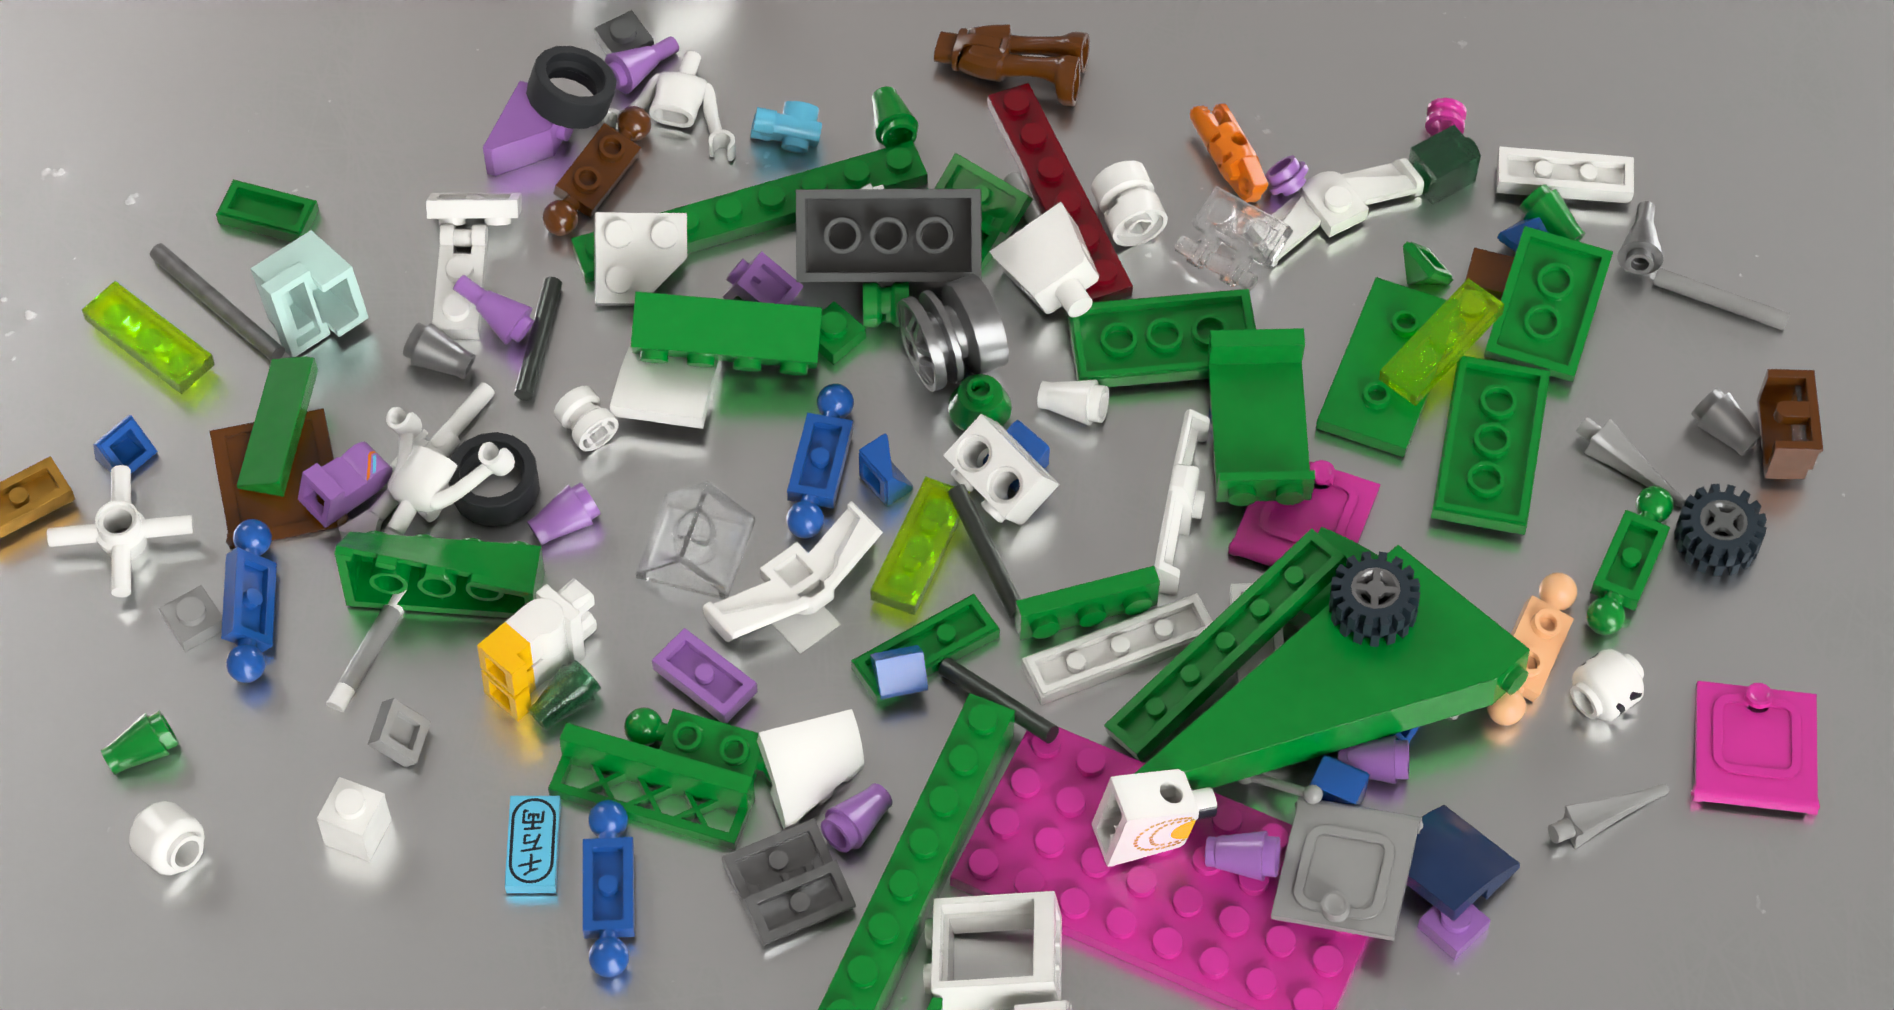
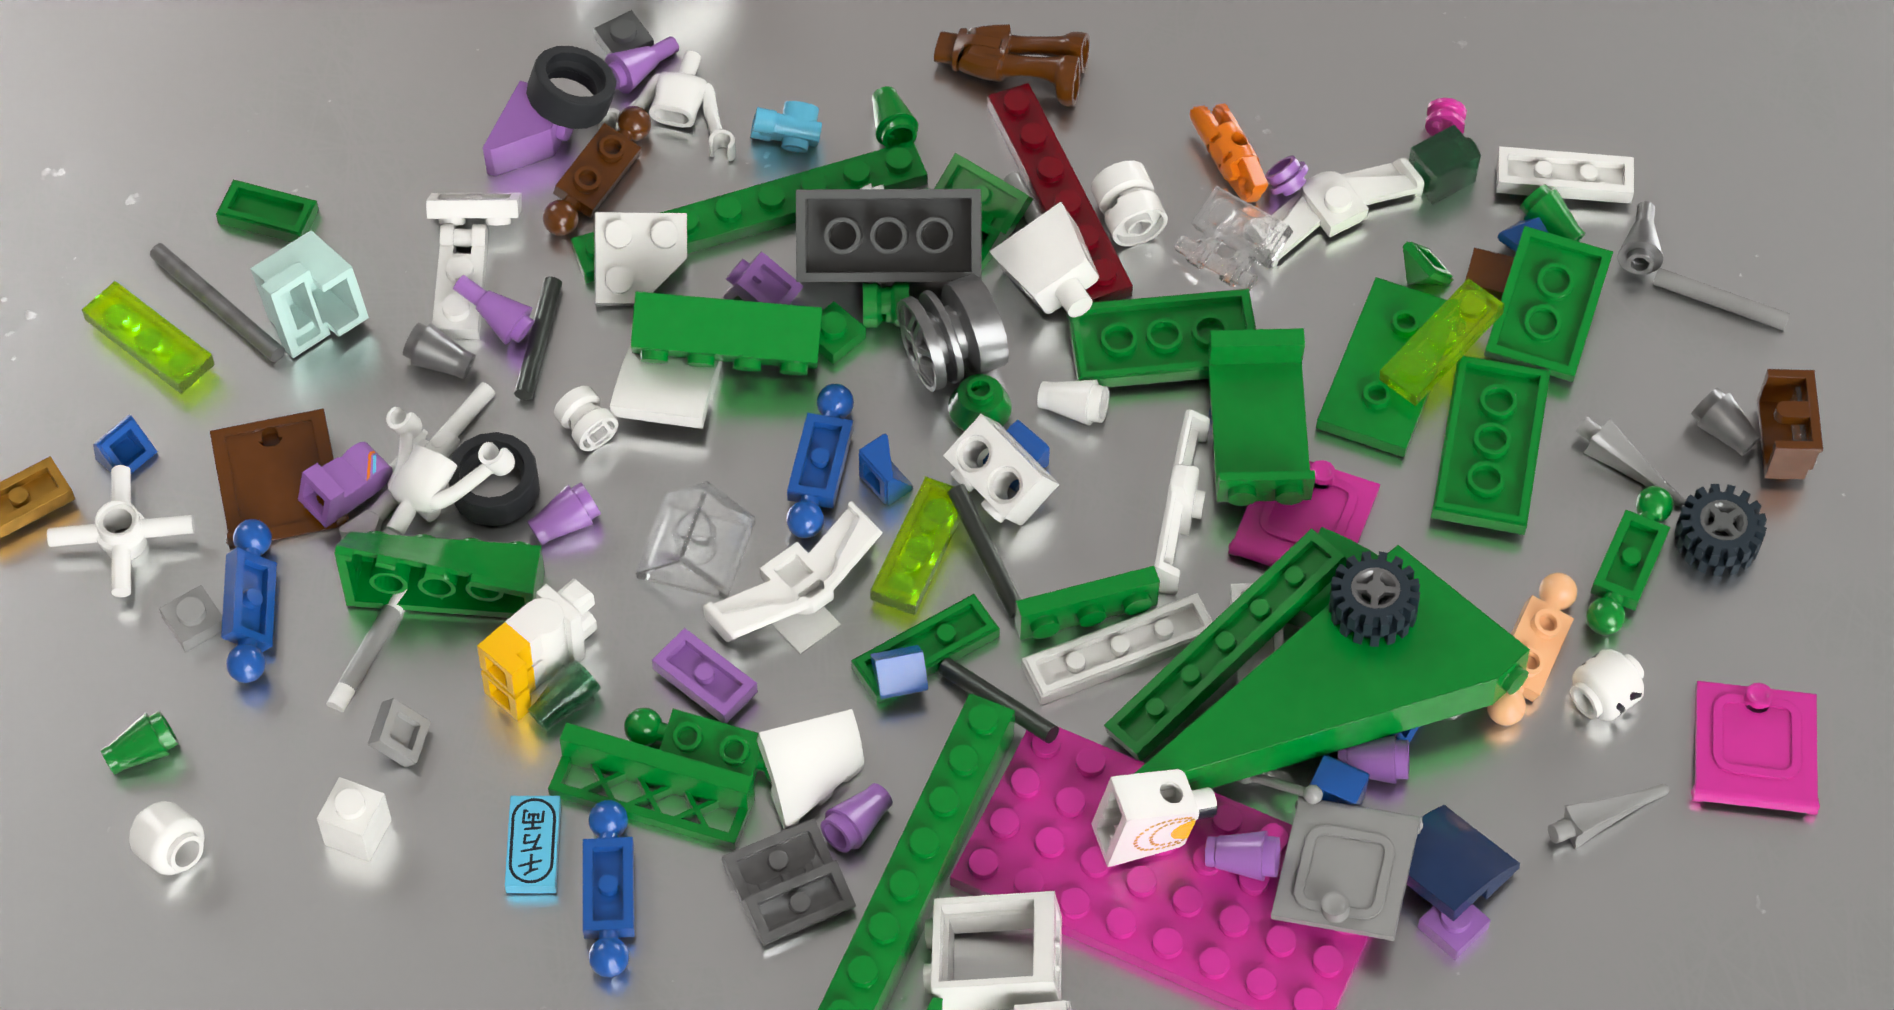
green slope [237,356,318,497] -> none

